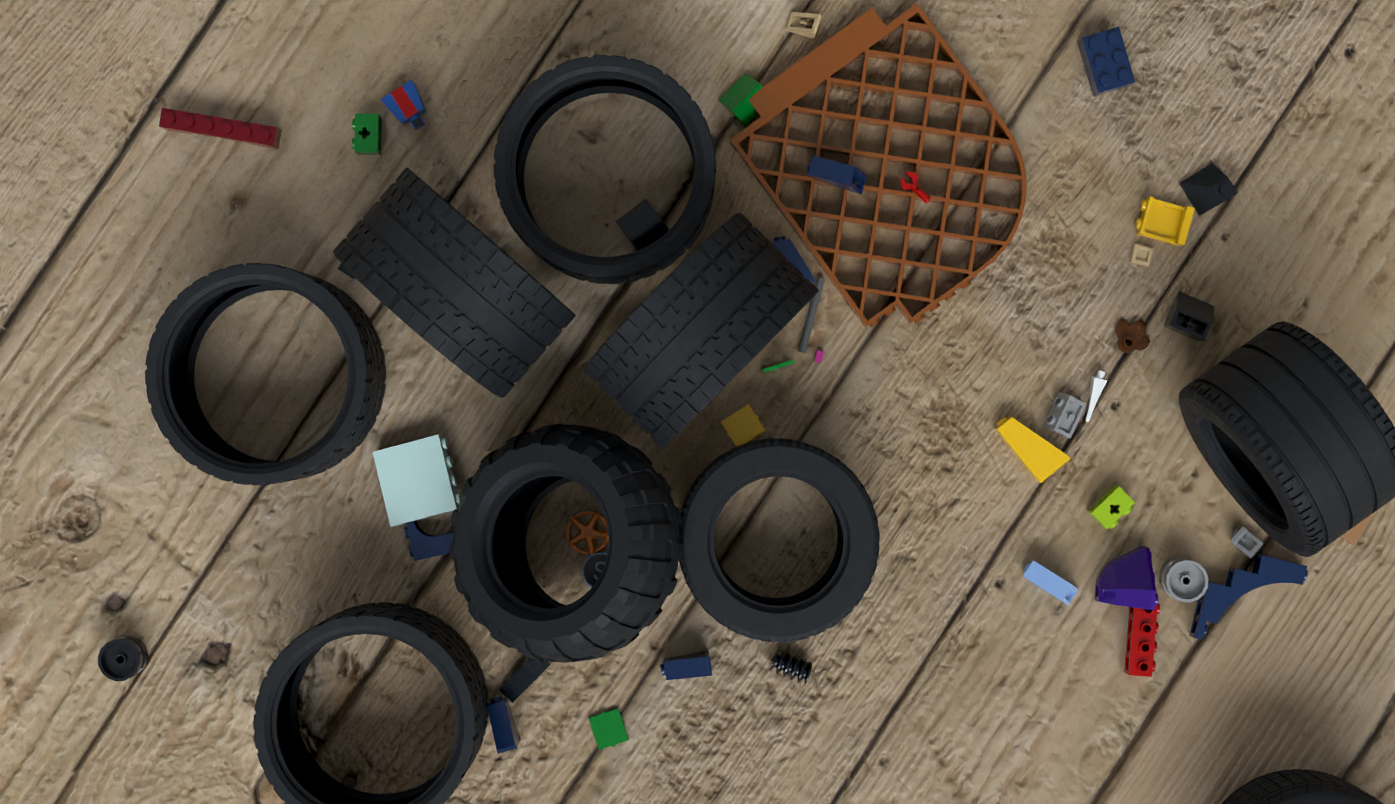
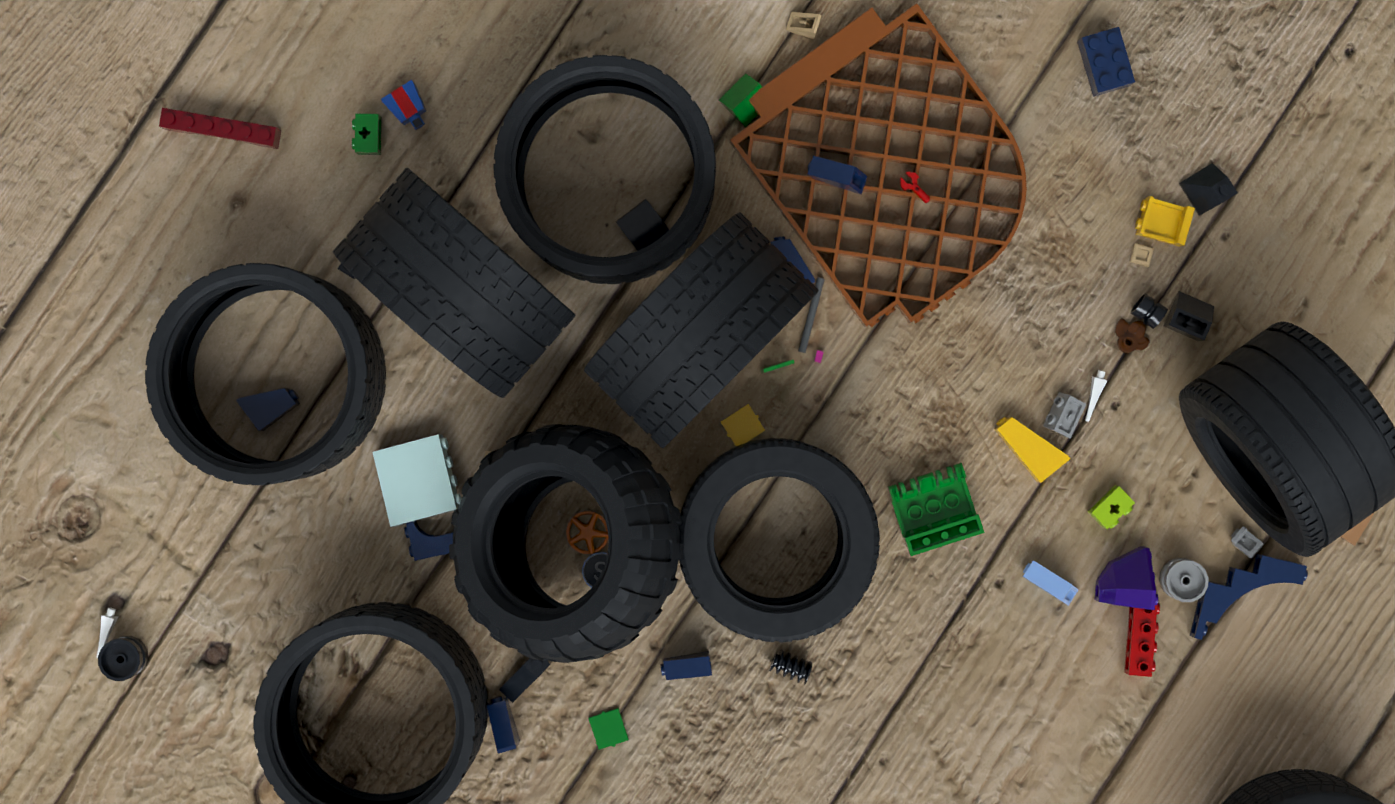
none -> white piece [96,608,118,658]
none -> dark blue slope [236,388,300,431]
none -> green slope [888,463,985,556]
none -> black wheel [1130,293,1168,329]

